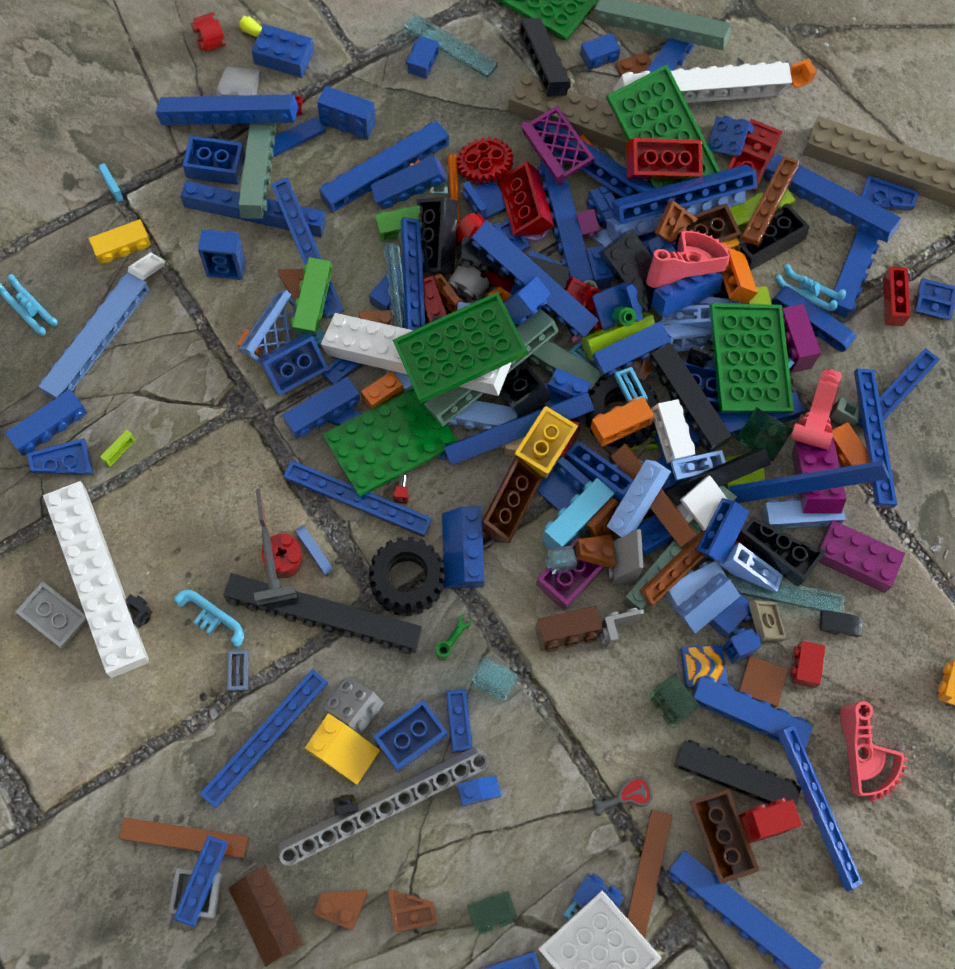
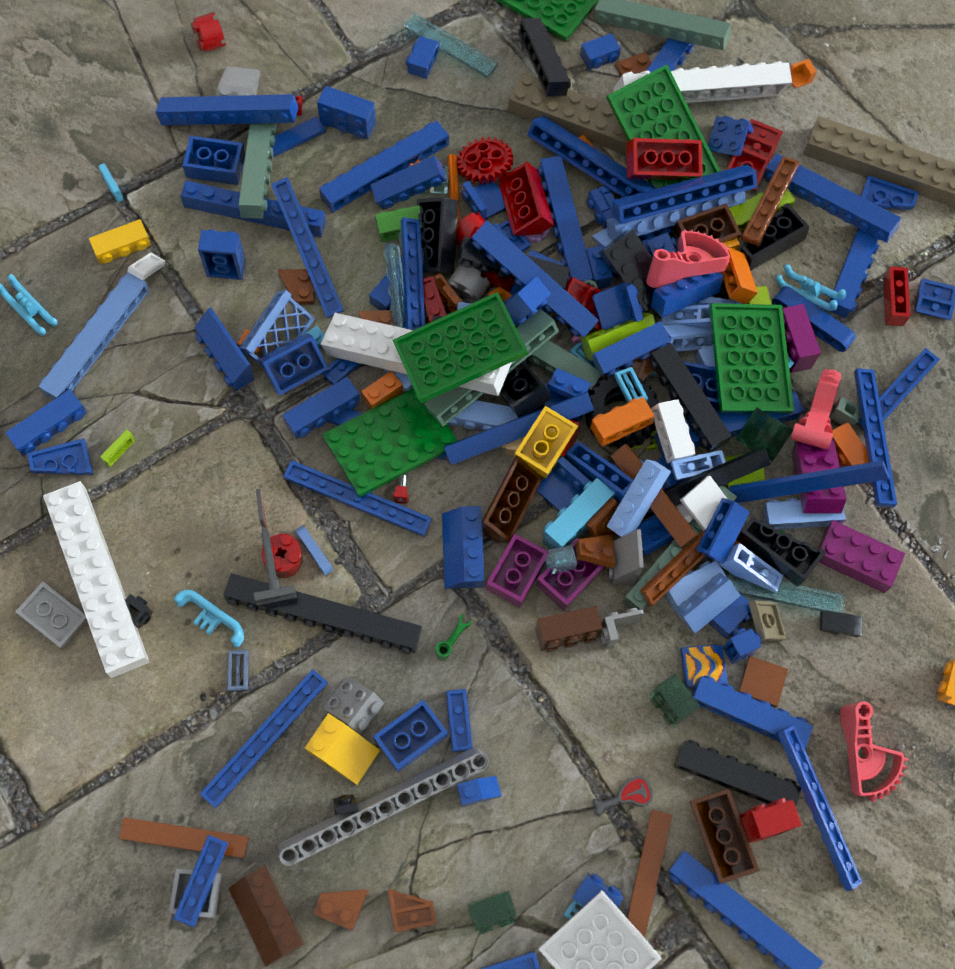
neon yellow cone [238,16,262,37] -> none
blue brick [252,24,314,78] -> none
bright green brick [291,257,333,337] -> none
black tyre [369,537,445,616] -> none
clear light blue brick [472,657,519,700] -> none
magenta fence [520,106,595,186] -> none
magenta brick [577,209,600,237] -> none
green brick [612,306,636,326] -> none
dark orange wing [654,201,697,242] -> none
black bracket [687,339,714,369] -> none
red brick [790,641,826,688] -> none
none -> blue slope [195,307,255,391]
none -> magenta brick [486,534,549,608]

